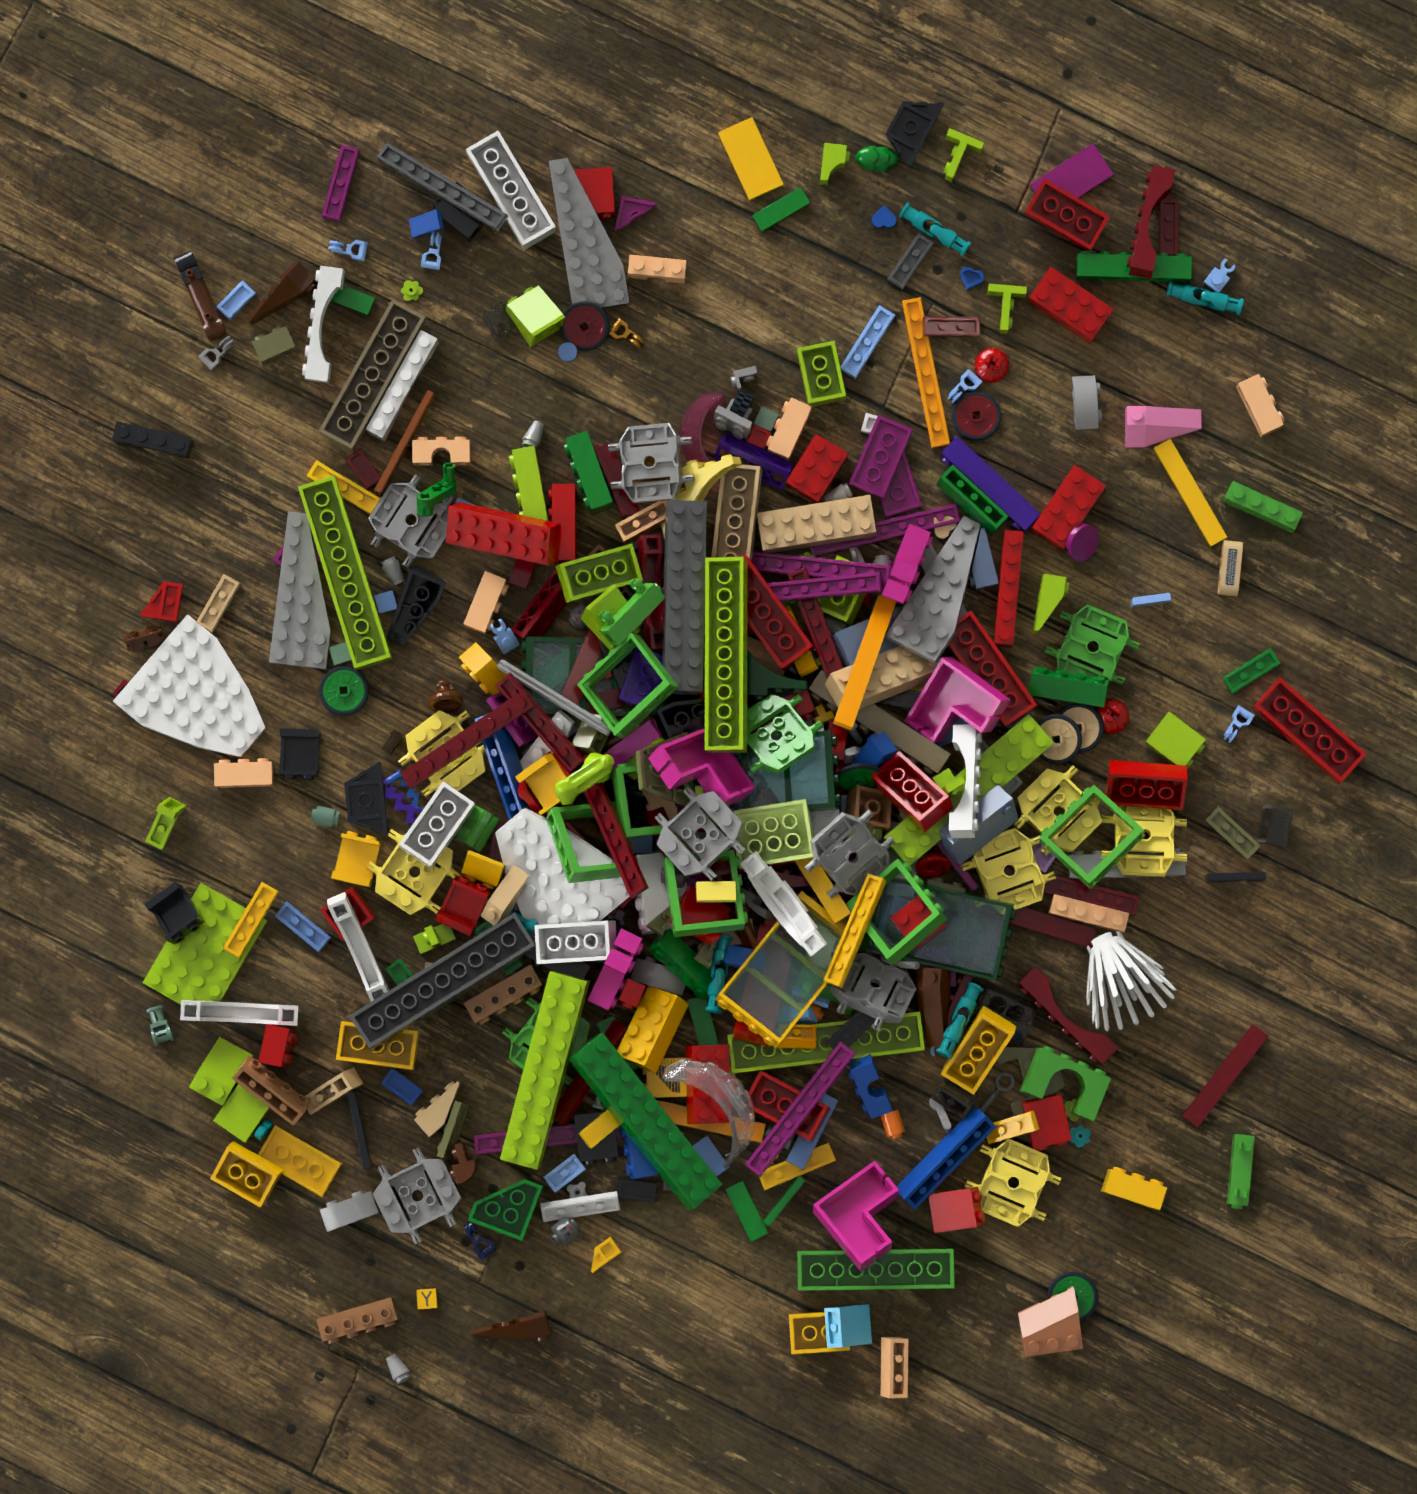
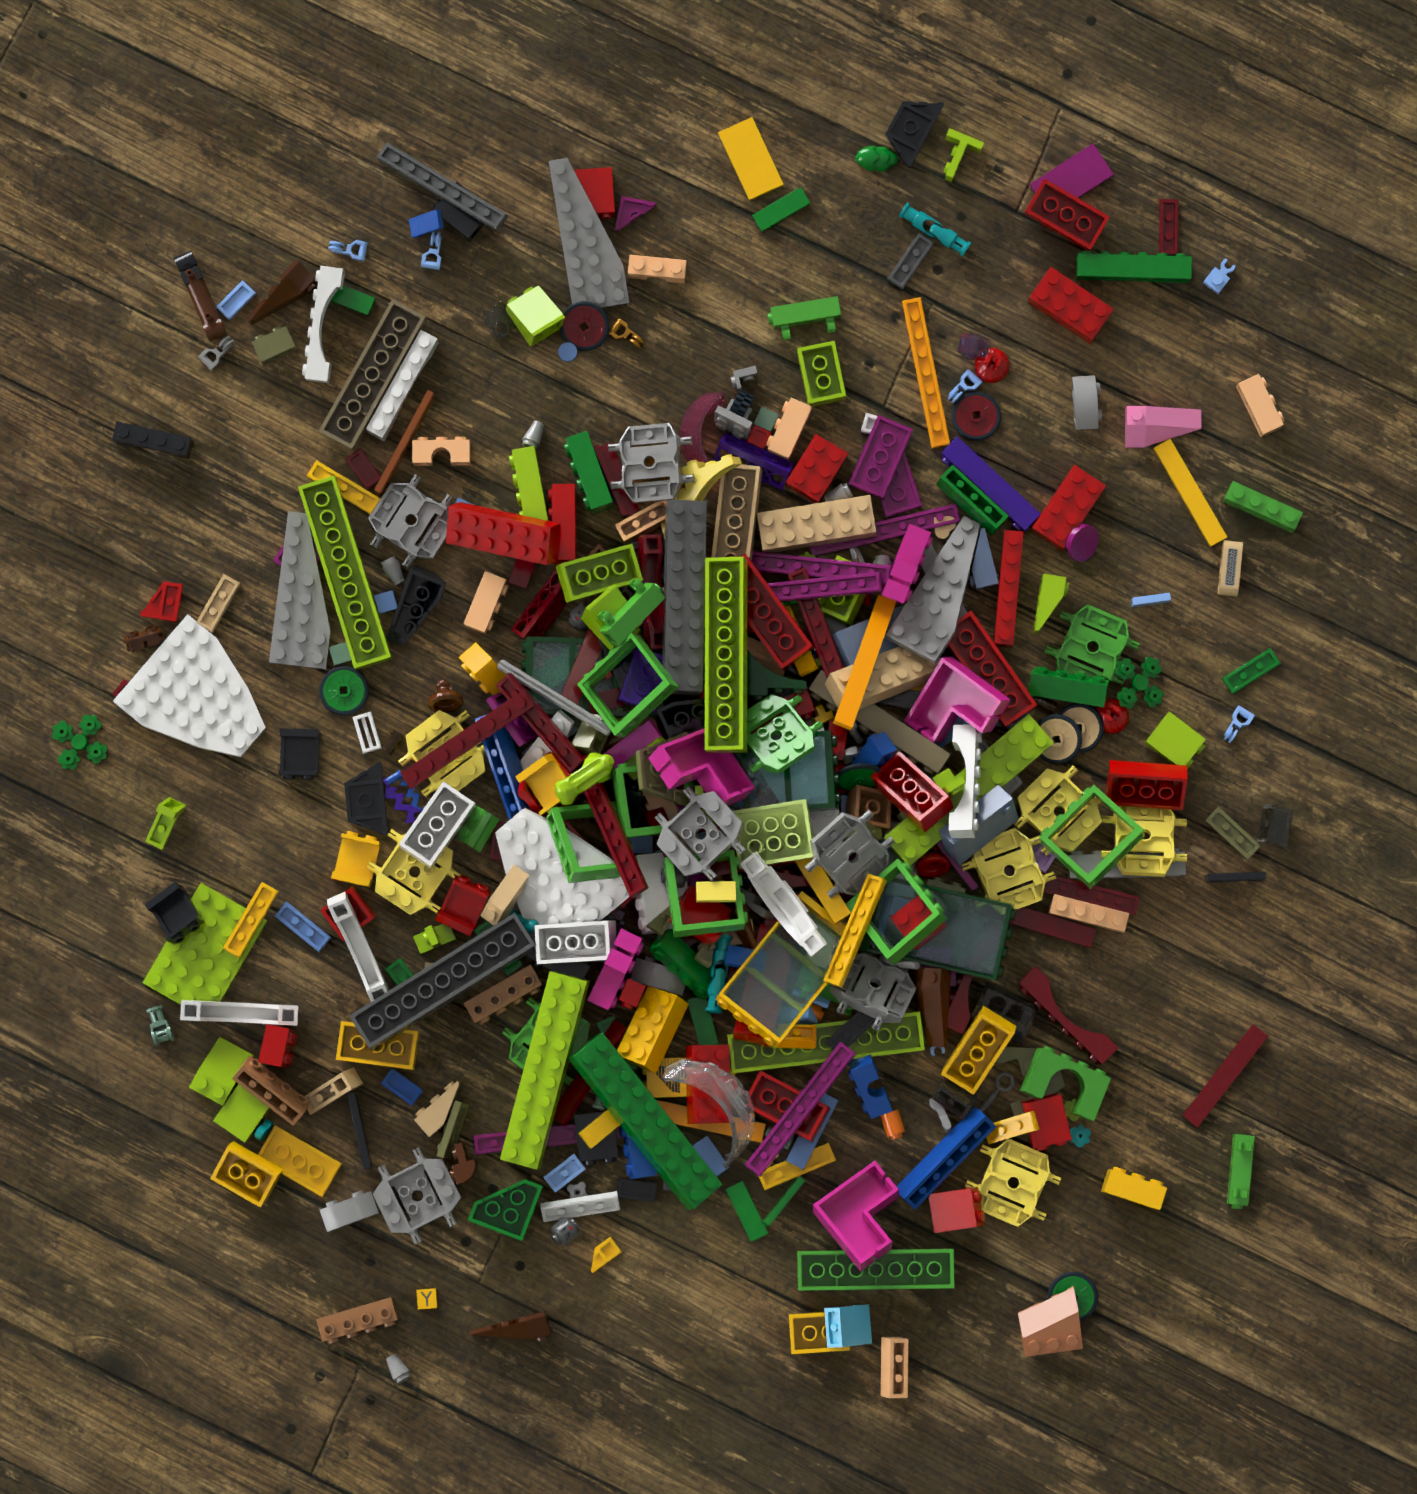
light nougat brick [214,758,274,788] -> none
sand green brick [311,806,340,828] -> none
magenta tile [321,145,360,222] -> none
lime plant [401,280,423,301] -> none
green beam [417,462,457,517] -> none
yellow slope [461,850,506,890] -> none
clear blue piece [464,1221,497,1260] -> none
white brick [466,131,557,250] -> none
light blue plate [490,619,520,654] -> none
lime arch [820,143,850,185] -> none
light blue tile [840,305,895,379] -> none
blue tile [871,205,896,229] -> none
dark red tile [922,317,980,337] -> none
teal piece [936,982,984,1059] -> none
blue tile [960,267,984,291] -> none
lime bracket [987,284,1027,334] -> none
white plant [1086,931,1177,1031] -> none
dark red arch [1127,165,1175,279] -> none
teal piece [1166,281,1244,315] -> none
red brick [1252,677,1366,784] -> none
none -> green plant [52,714,107,770]
none -> white tile [353,712,382,754]
none -> bright green brick [767,296,841,341]
none -> clear purple brick [957,334,990,360]
none -> green plant [1115,657,1163,709]

